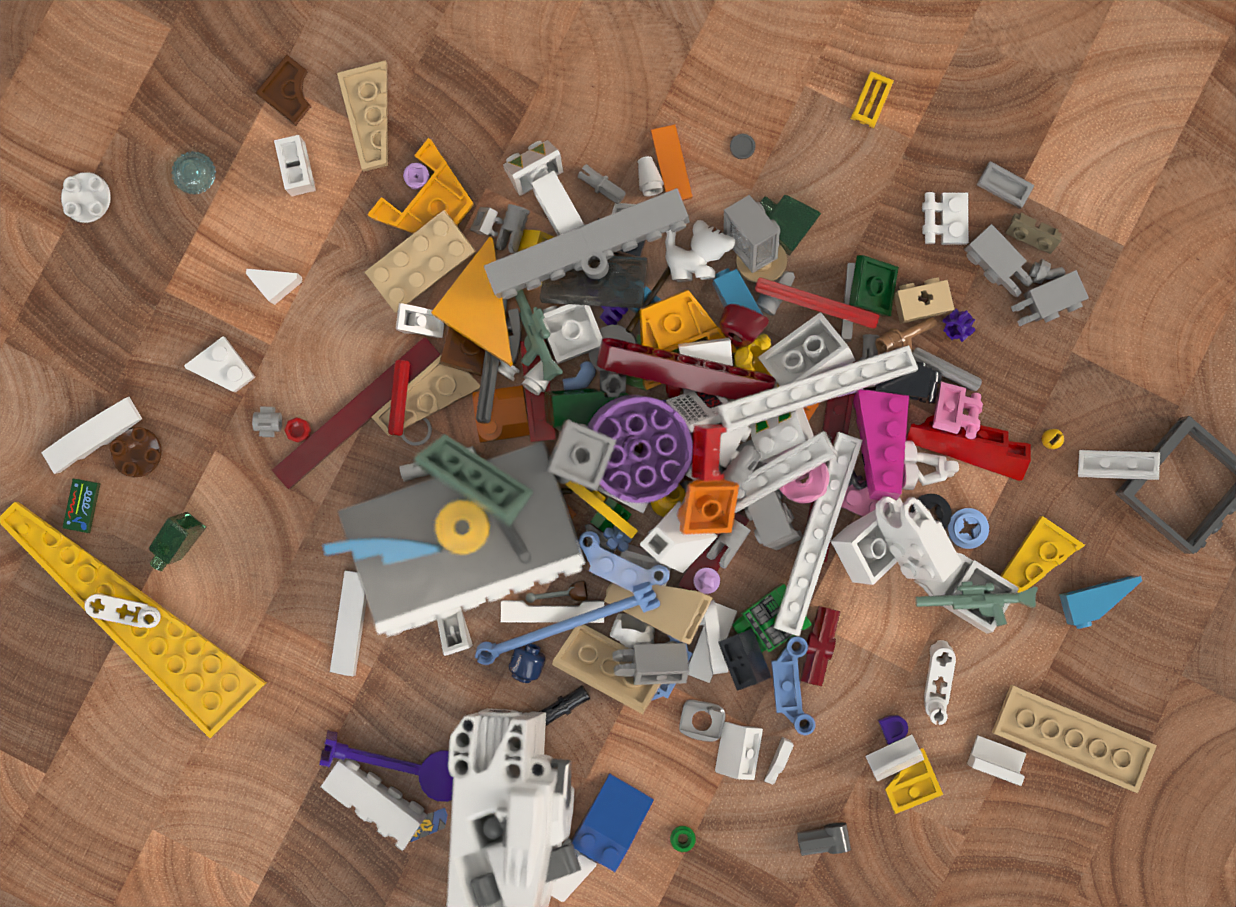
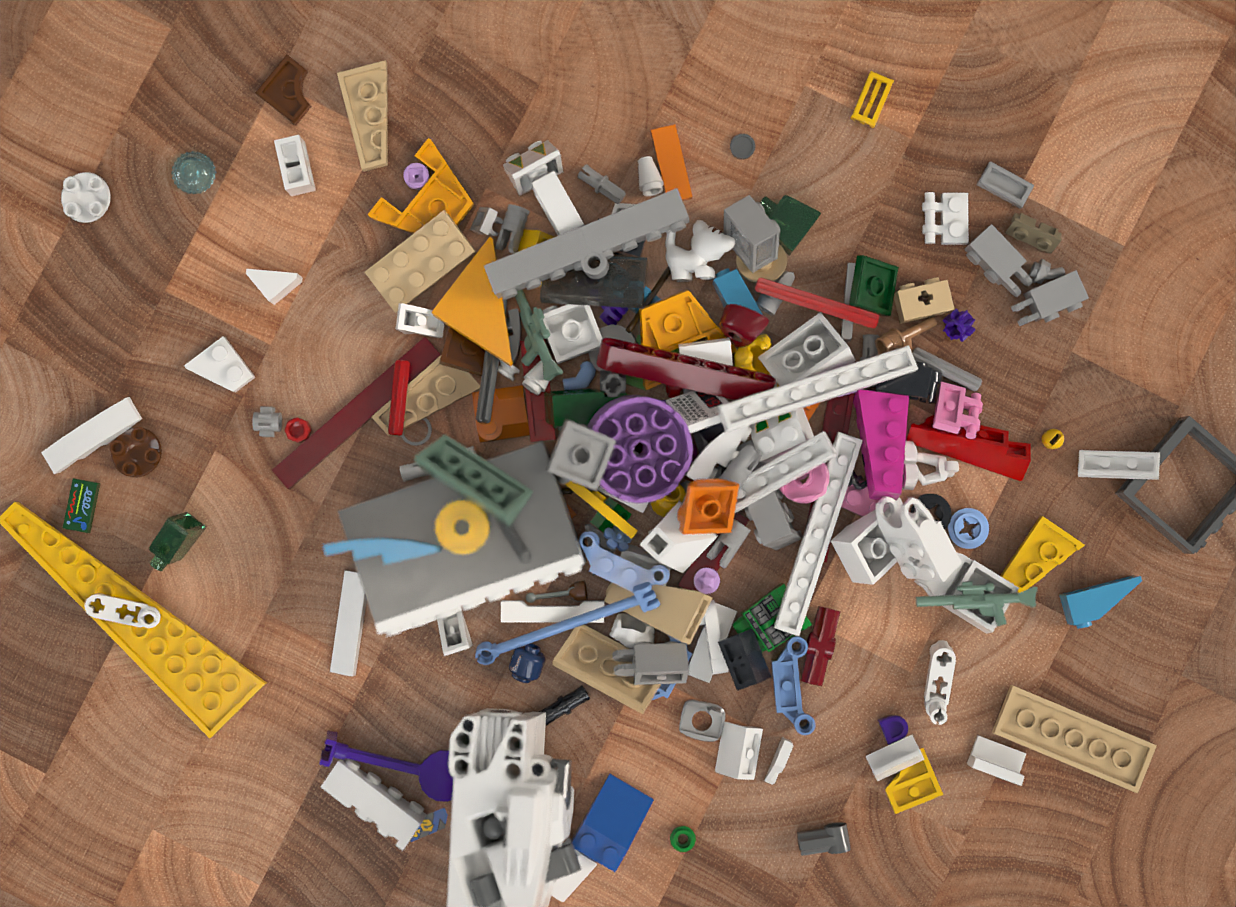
red hinge [691,424,727,481] -> none

